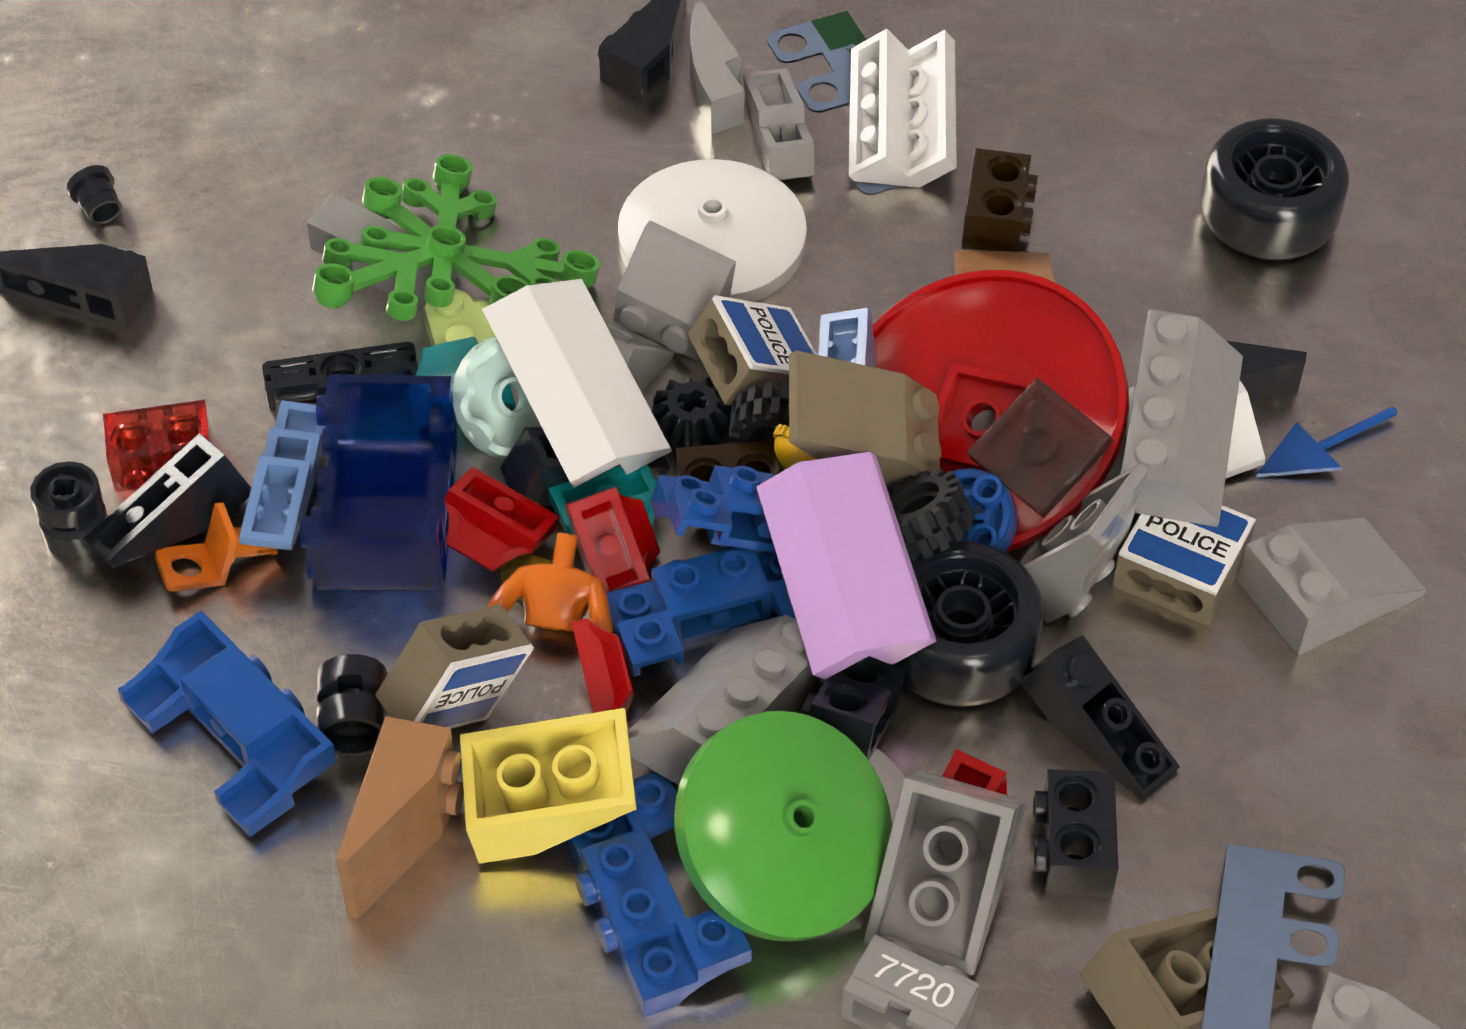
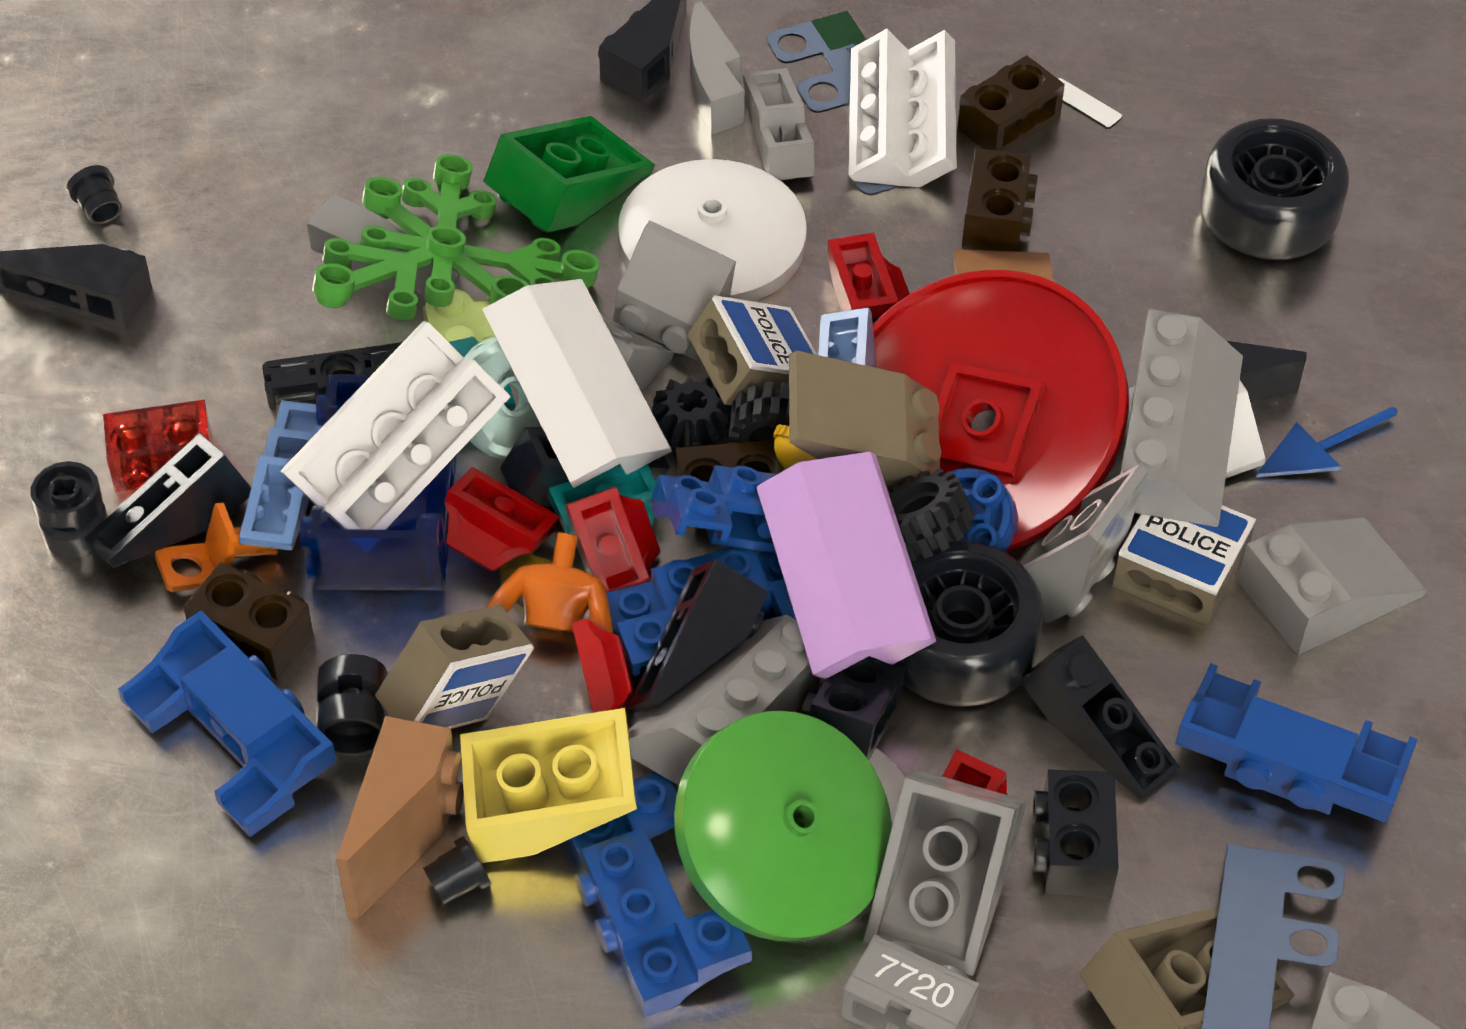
clear smoke tile [967,378,1114,519] -> none
none -> dark brown brick [183,562,314,680]
none -> white slope [280,321,511,549]
none -> black piece [423,836,492,905]
none -> green slope [483,116,655,233]
none -> black slope [627,559,768,713]
none -> red slope [827,232,910,318]
none -> dark brown brick [957,55,1065,152]
none -> white sticker [1058,78,1122,127]
none -> blue bracket [1175,663,1418,823]

